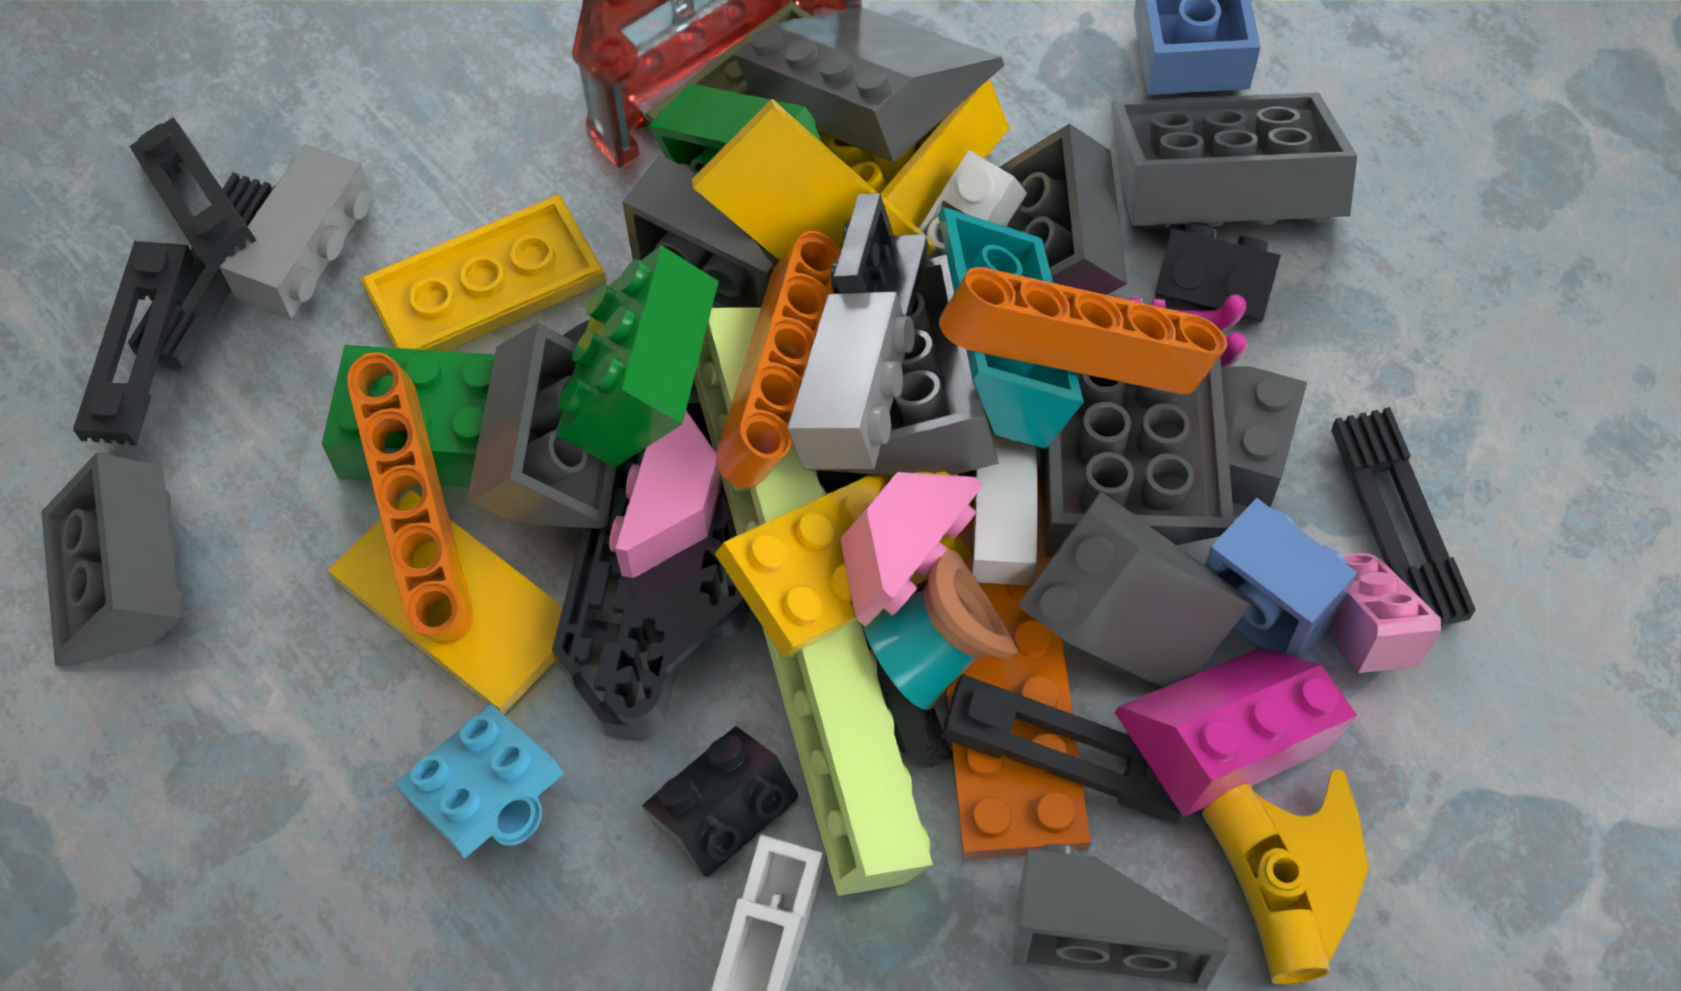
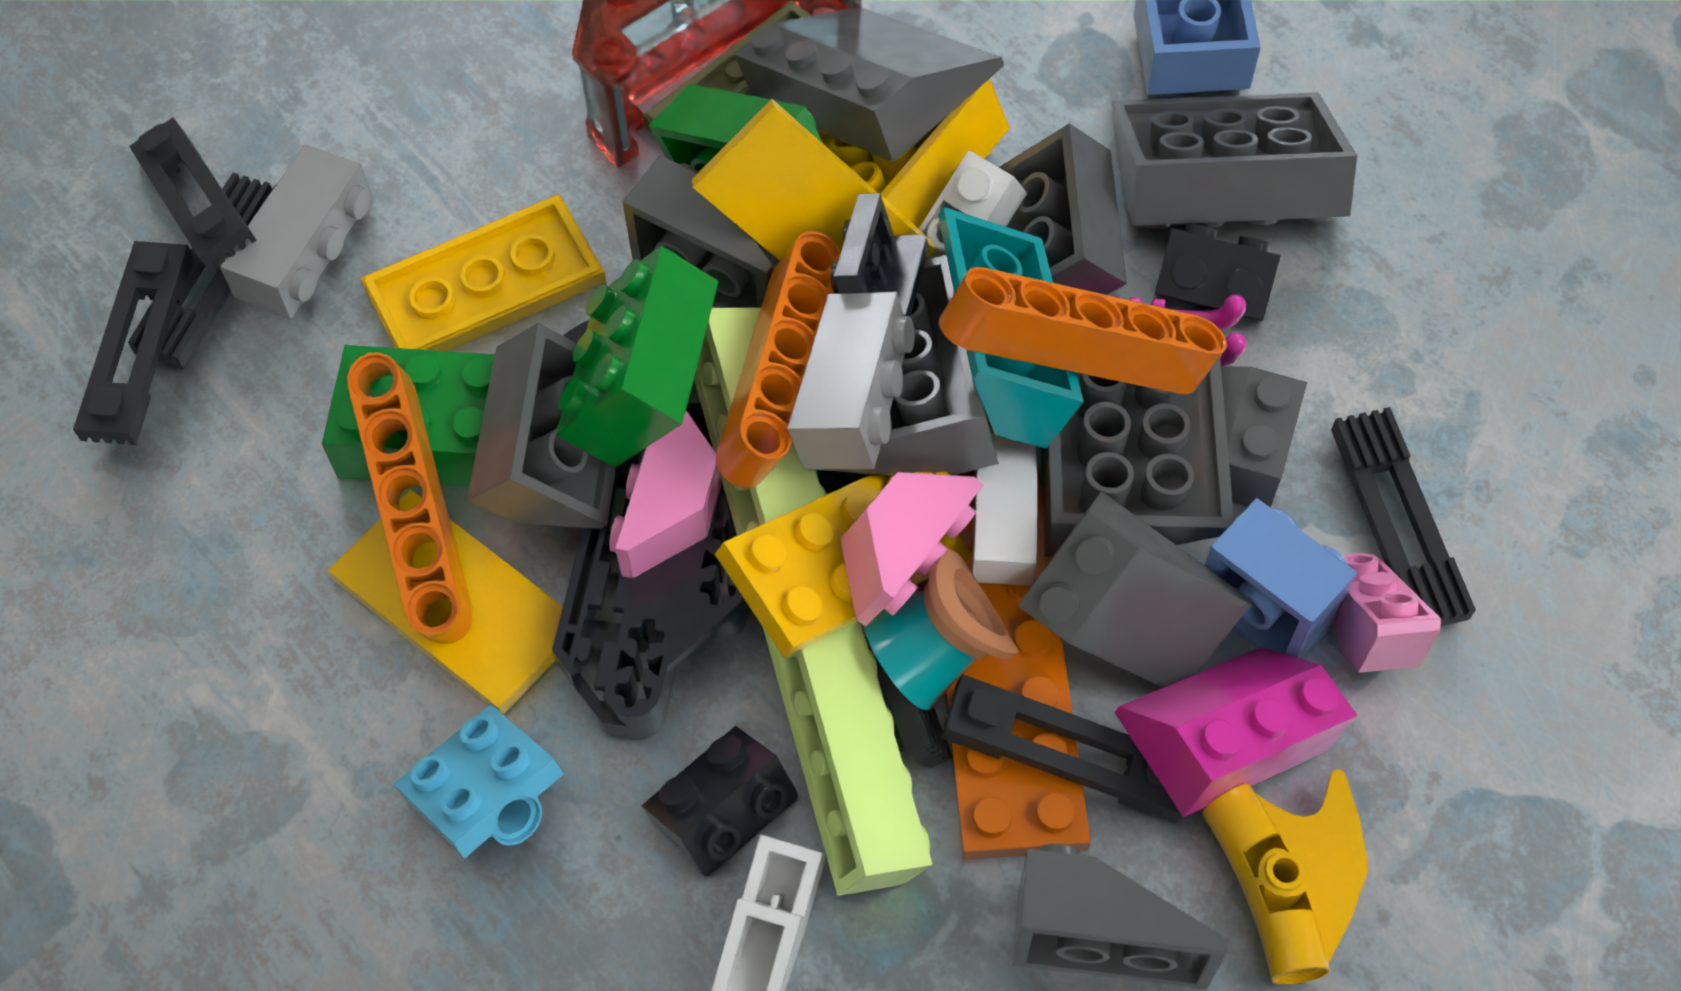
dark grey slope [41,452,183,667] -> none

